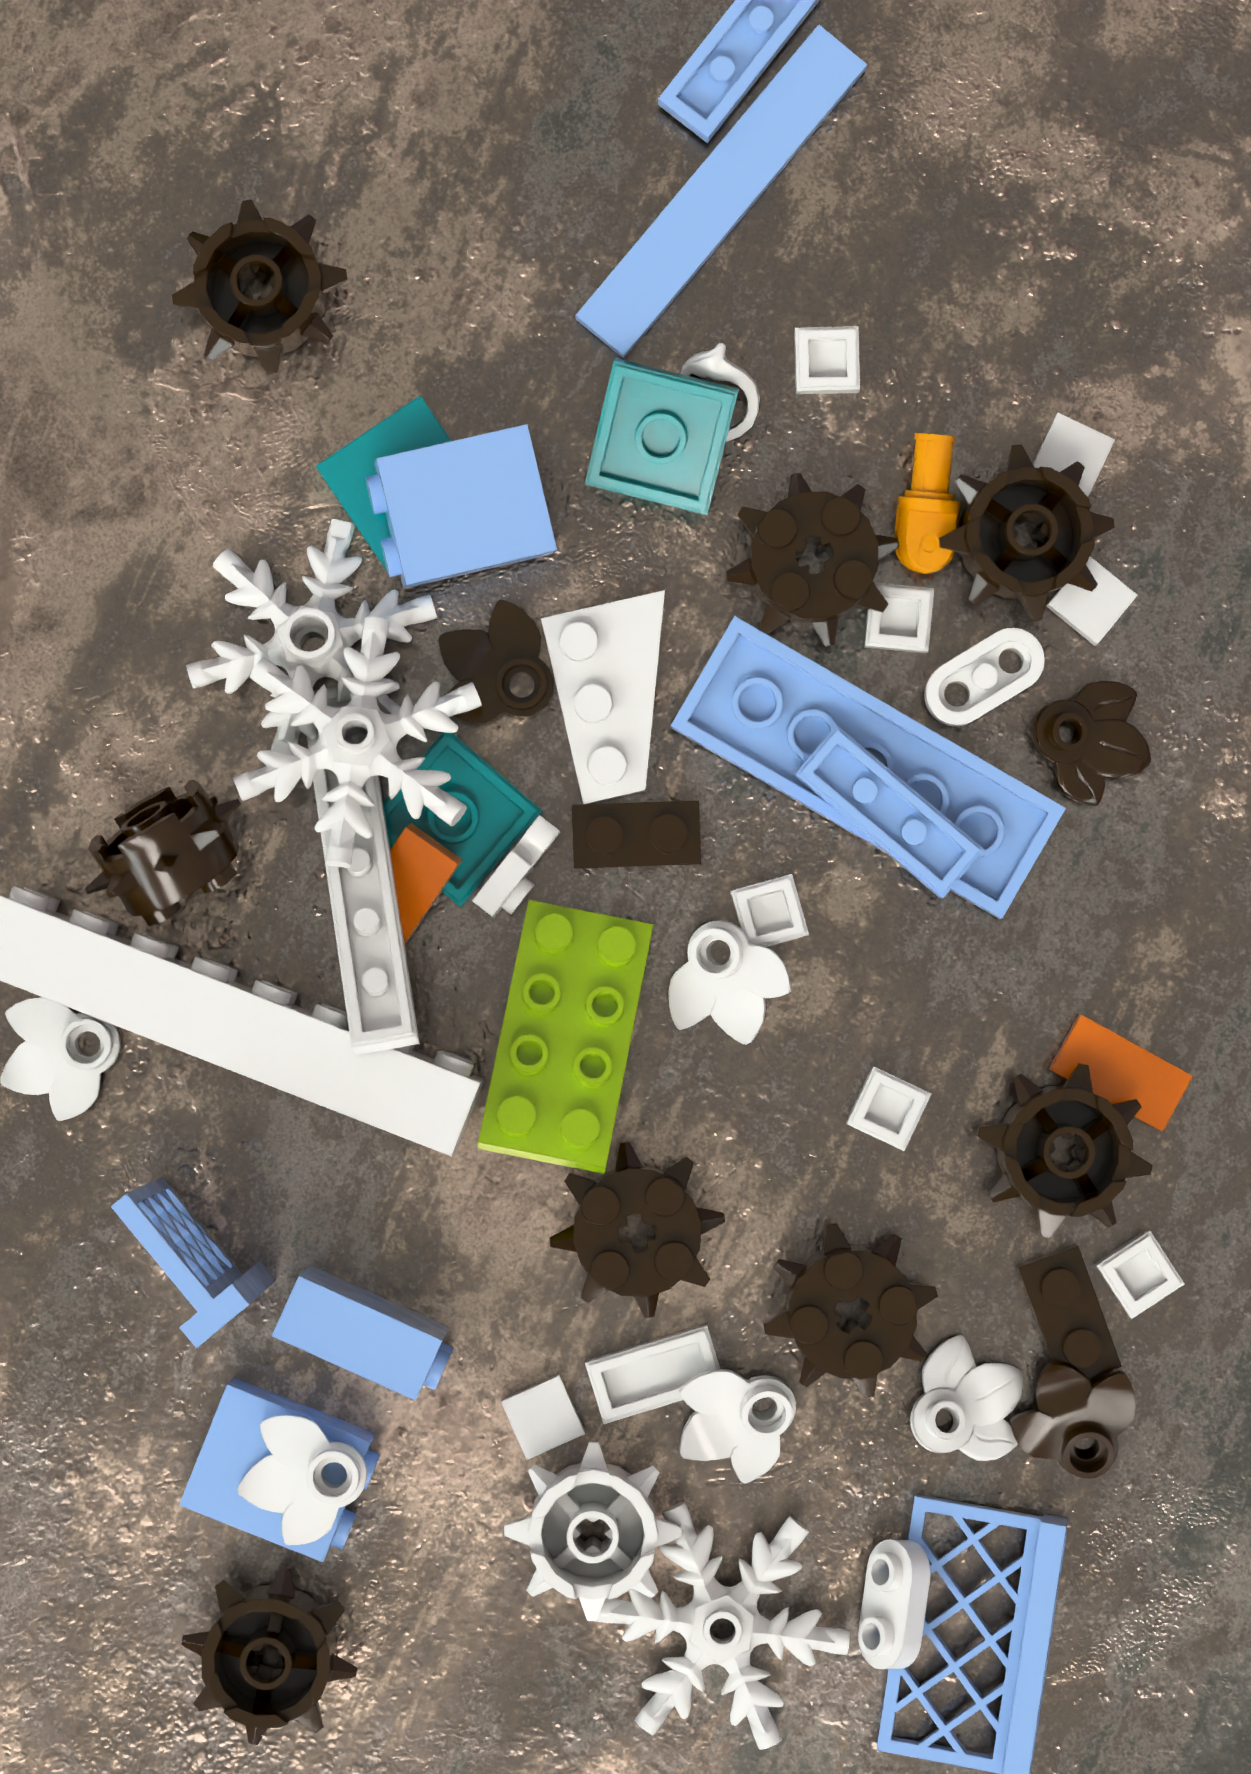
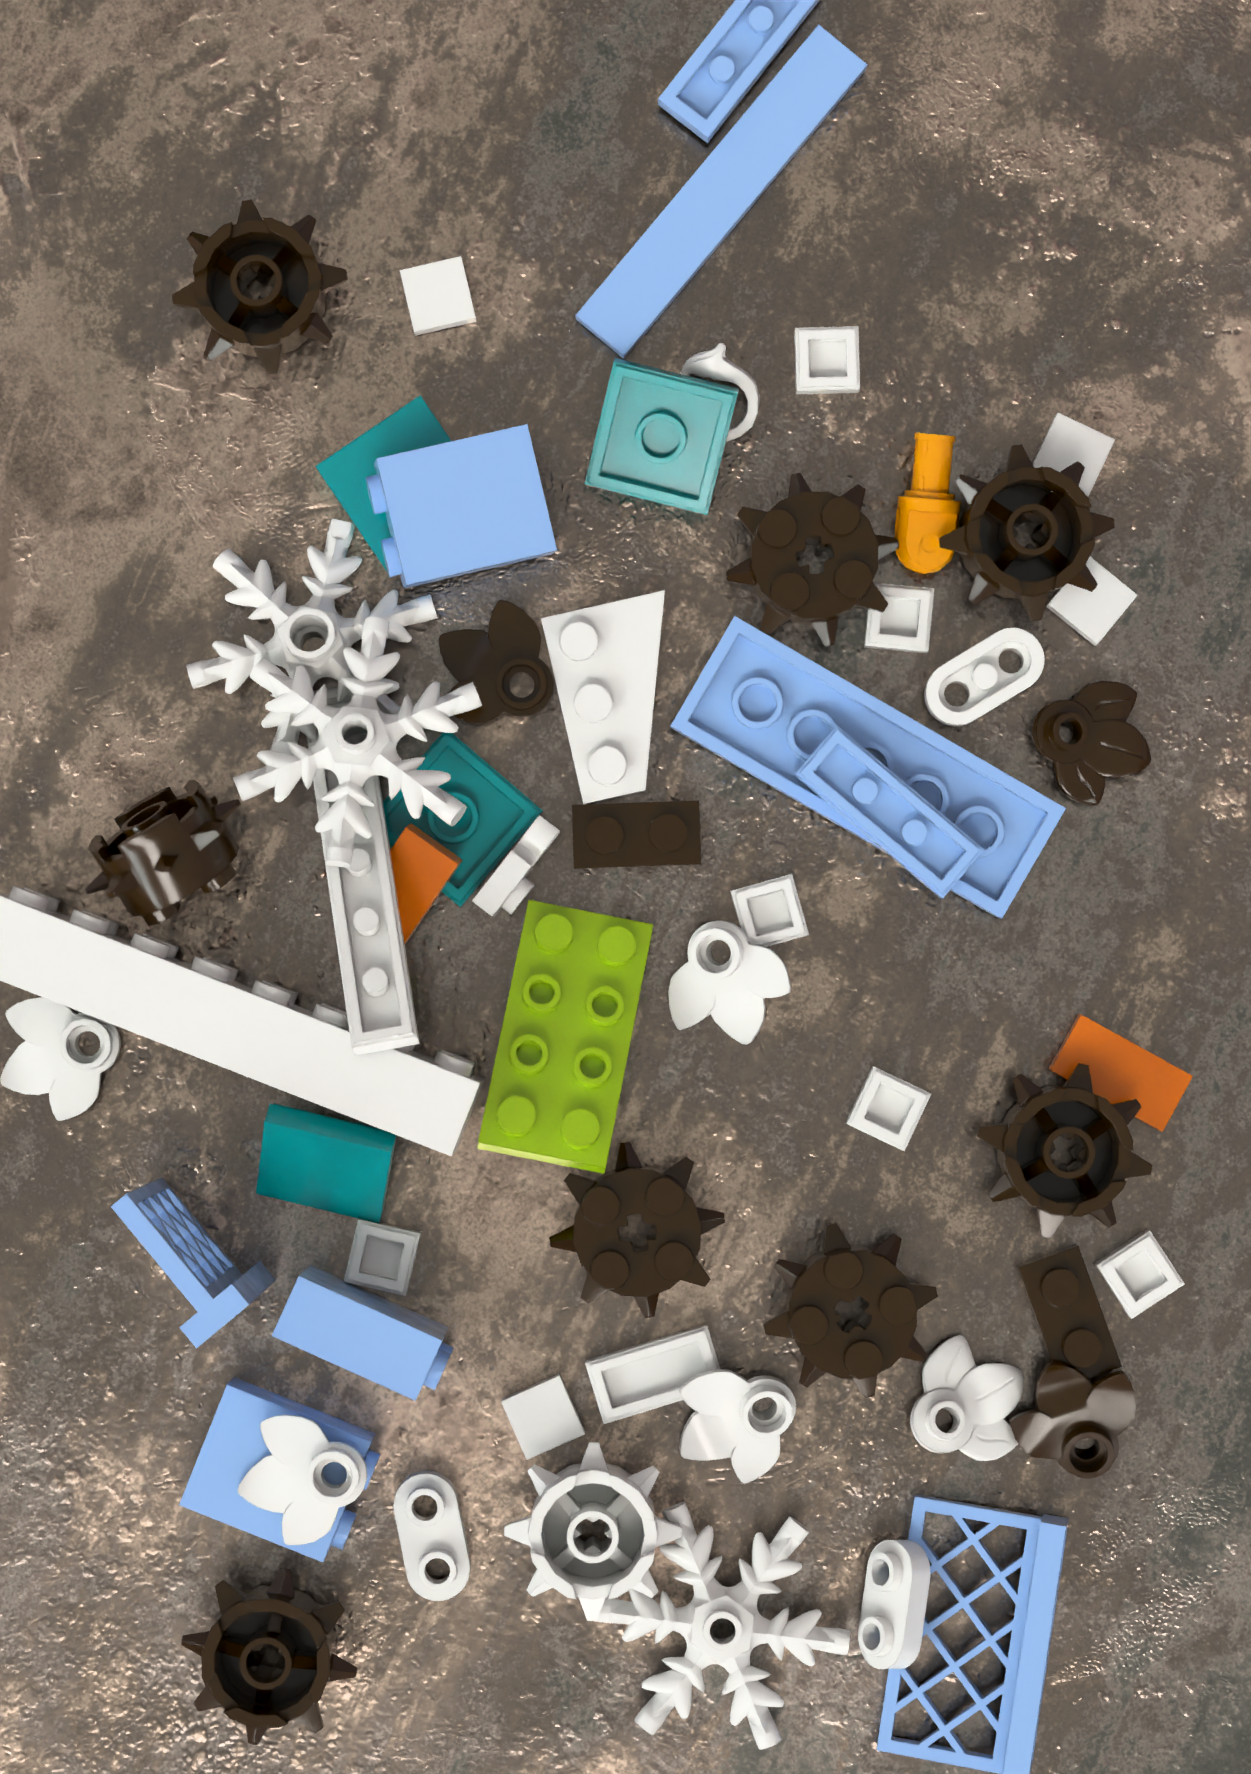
none -> teal tile [256,1103,397,1224]
none -> white tile [344,1219,421,1296]
none -> white plate [393,1470,471,1601]
none -> white tile [400,256,477,336]

